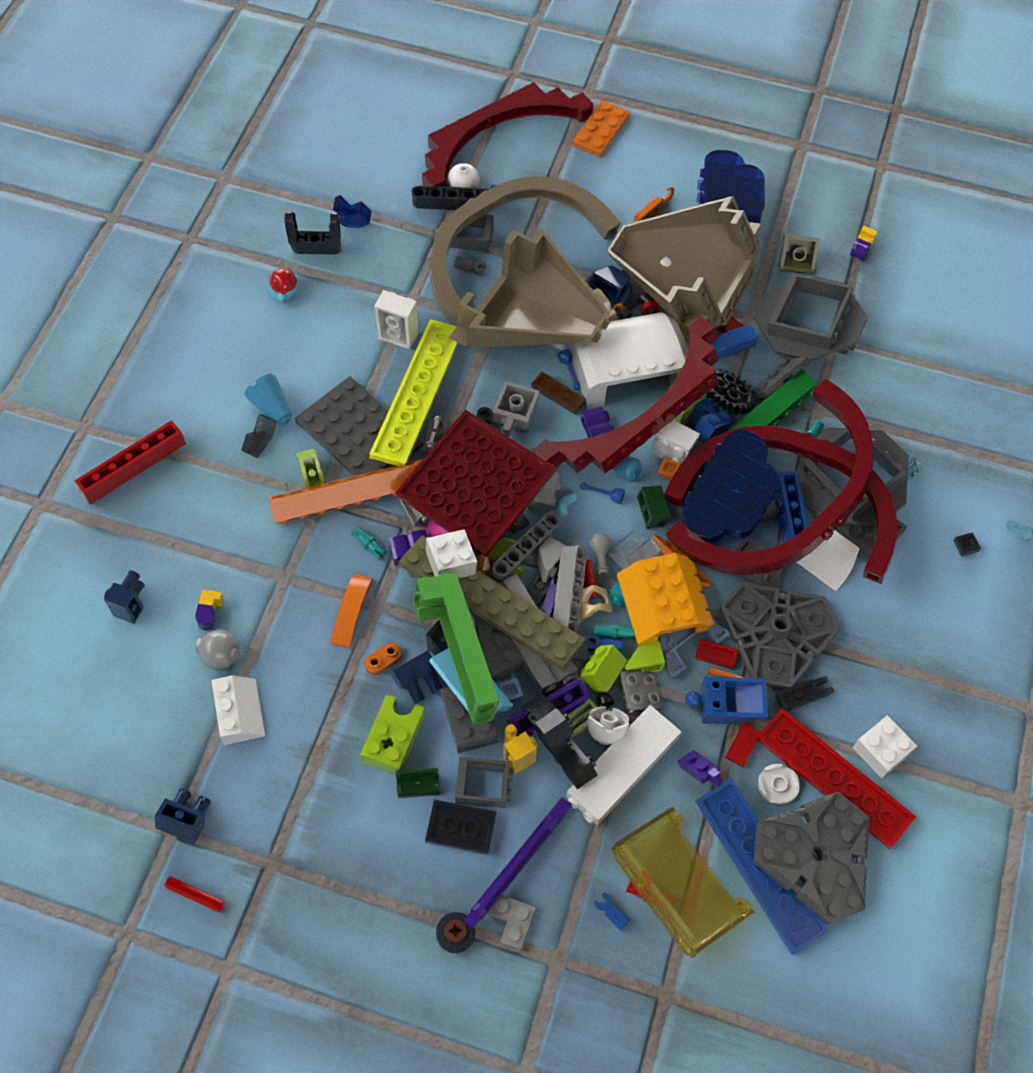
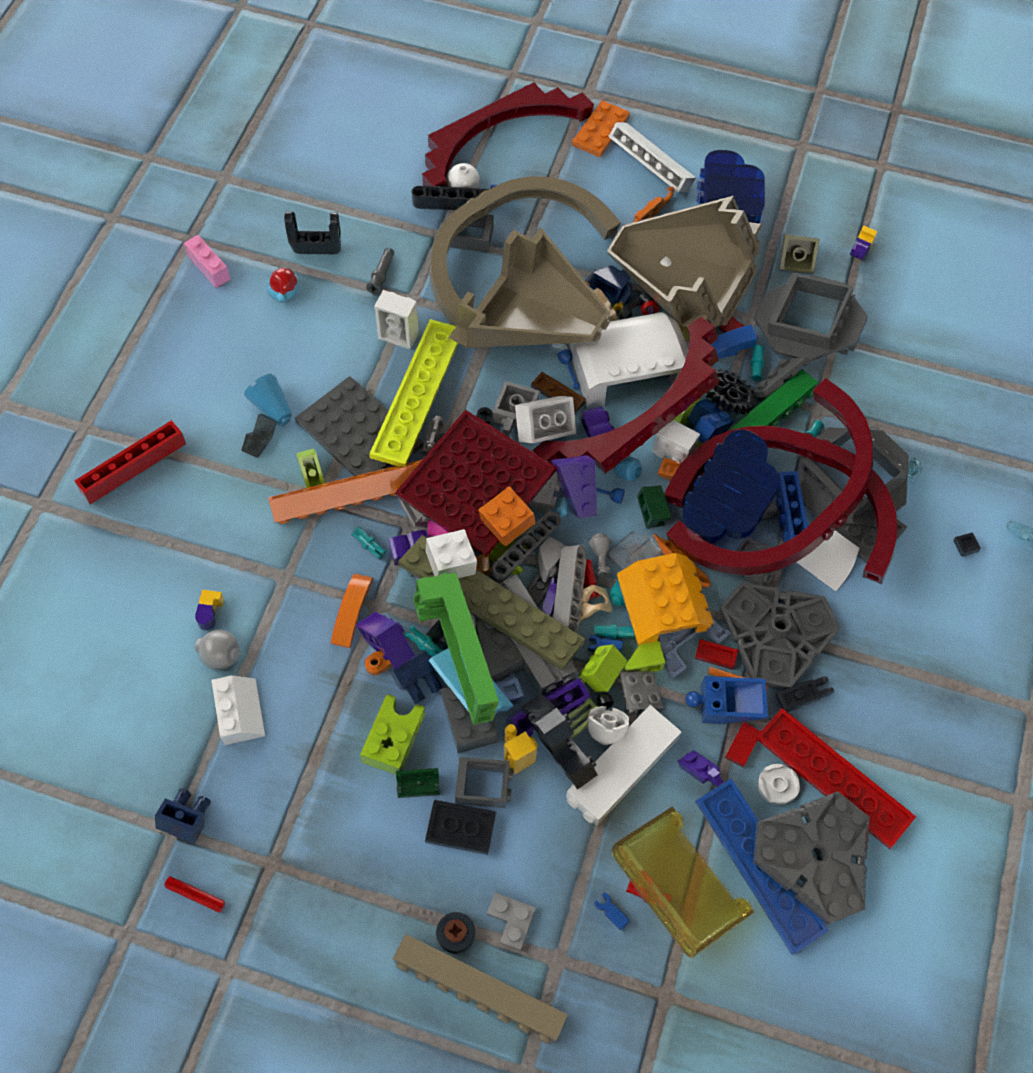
dark blue brick [104,570,145,624] -> none
clear blue brick [333,195,372,228] -> none
dark grey bar [455,256,486,276] -> none
dark purple piece [464,797,572,930] -> none
white brick [852,715,917,779] -> none
none -> bright pink brick [184,235,230,288]
none -> dark purple wedge [356,612,415,670]
none -> dark grey pin [366,248,395,294]
none -> dark tan brick [393,934,568,1045]
none -> teal pin [405,626,444,657]
none -> orange brick [478,486,535,546]
none -> white brick [515,396,576,443]
none -> dark purple wedge [551,455,597,519]
none -> white brick [609,122,696,192]
none -> teal pin [750,345,765,381]

